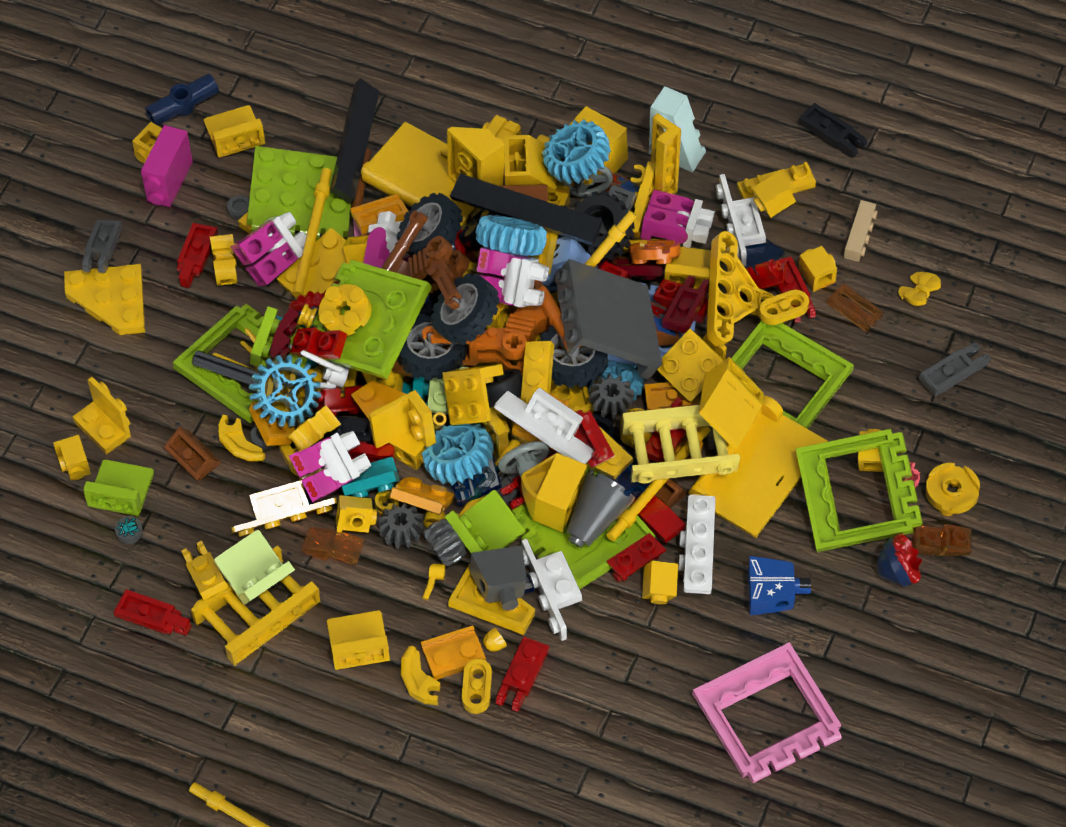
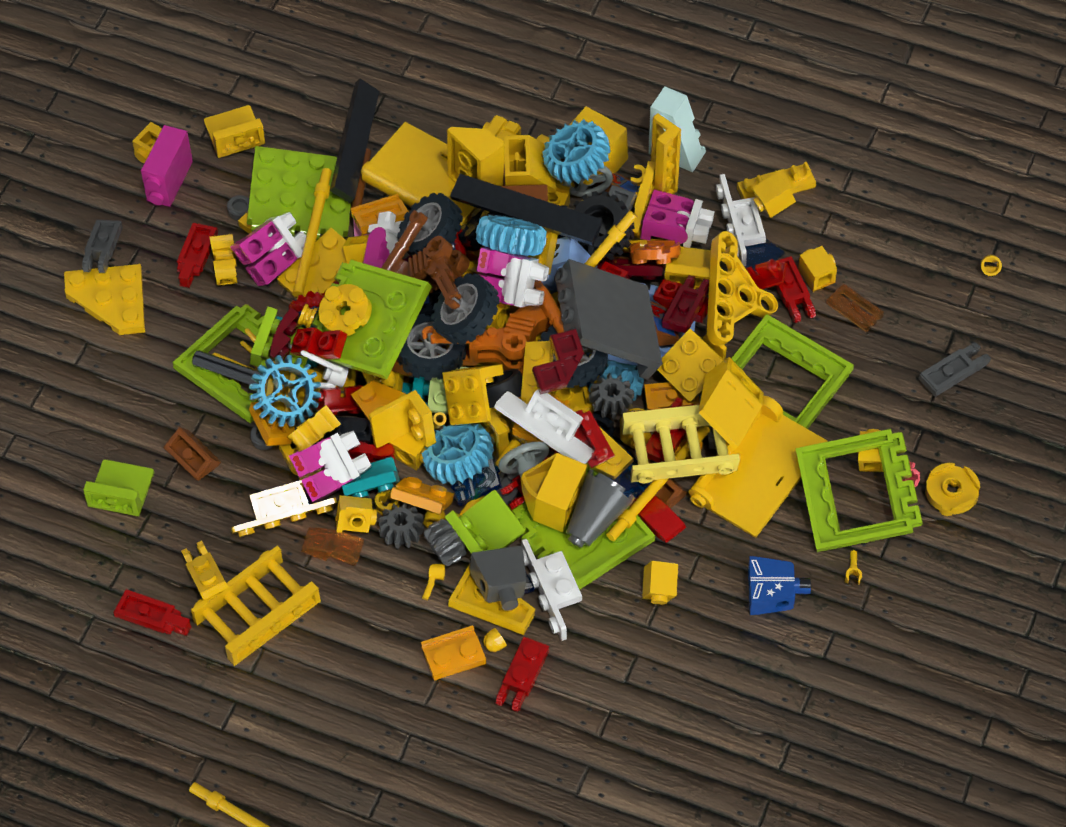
yellow brick [53,435,91,480] -> none
yellow bracket [72,377,131,455] -> none
tile [115,516,143,544] -> none
dark blue piece [145,74,219,125] -> none
yellowish green bracket [214,530,295,605] -> none
yellow piece [219,415,265,462] -> none
yellow bracket [327,610,390,670] -> none
yellow piece [400,646,441,705] -> none
yellow plate [462,659,492,714] -> none
red hinge [606,533,666,582] -> none
white bracket [678,495,715,594] -> none
bright pink hinge [692,642,842,783] -> none
yellow plate [759,290,809,325] -> none
black hinge [798,103,867,158] -> none
tan piece [844,200,878,262] -> none
hair [877,533,922,587] -> none
yellow piece [898,271,941,306] -> none
clear orange slope [912,524,972,556] -> none
none -> dark red tile [532,329,584,395]
none -> yellow hand [845,550,862,585]
none -> yellow hinge [980,255,1002,276]

